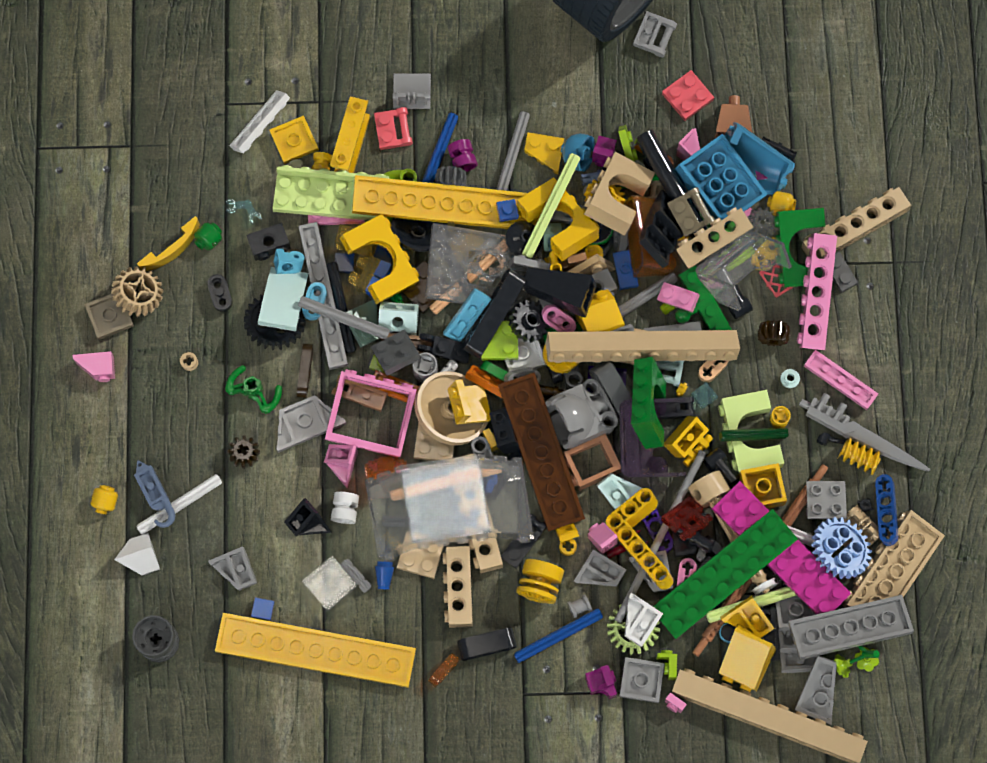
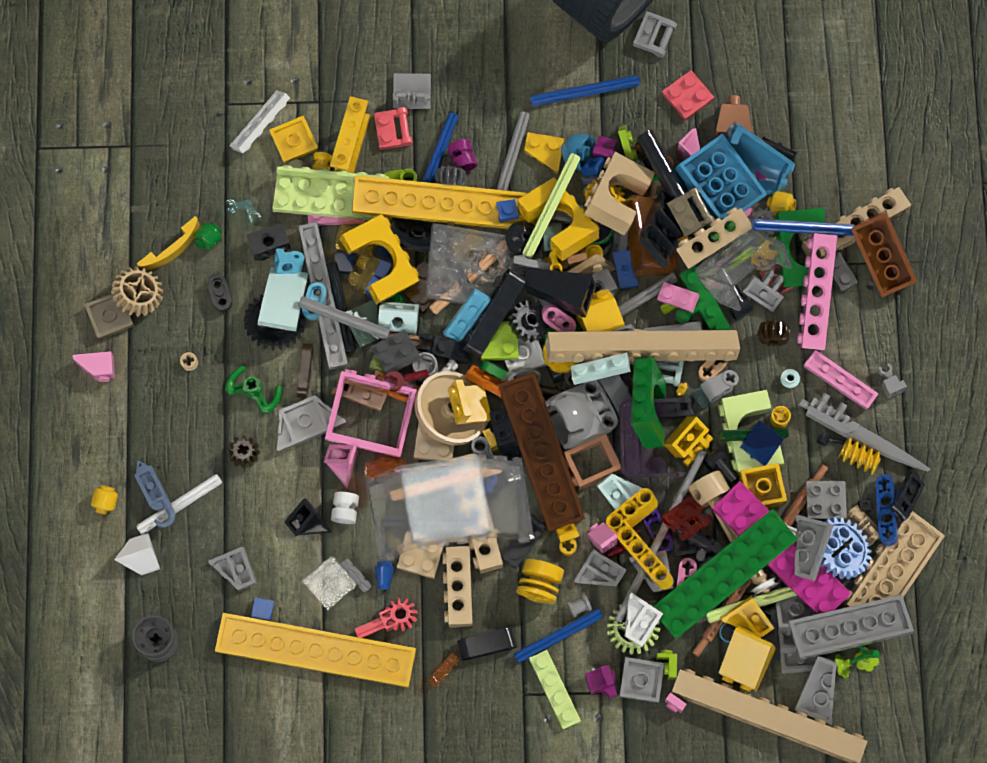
none -> coral gear [355,598,418,638]
none -> dark red piece [384,369,429,392]
none -> yellowish green plate [529,650,581,730]
none -> blue axle [530,75,640,106]
none -> light aqua plate [571,353,631,385]
none -> blue plate [580,156,606,176]
none -> light grey piece [700,370,739,402]
none -> clear blue piece [739,420,784,466]
none -> light grey hinge [741,269,784,312]
none -> blue axle [751,219,855,236]
none -> light grey wing [795,515,833,581]
none -> dark orange slope [851,210,917,297]
none -> light grey piece [878,363,907,399]
none -> black plate [888,472,925,522]

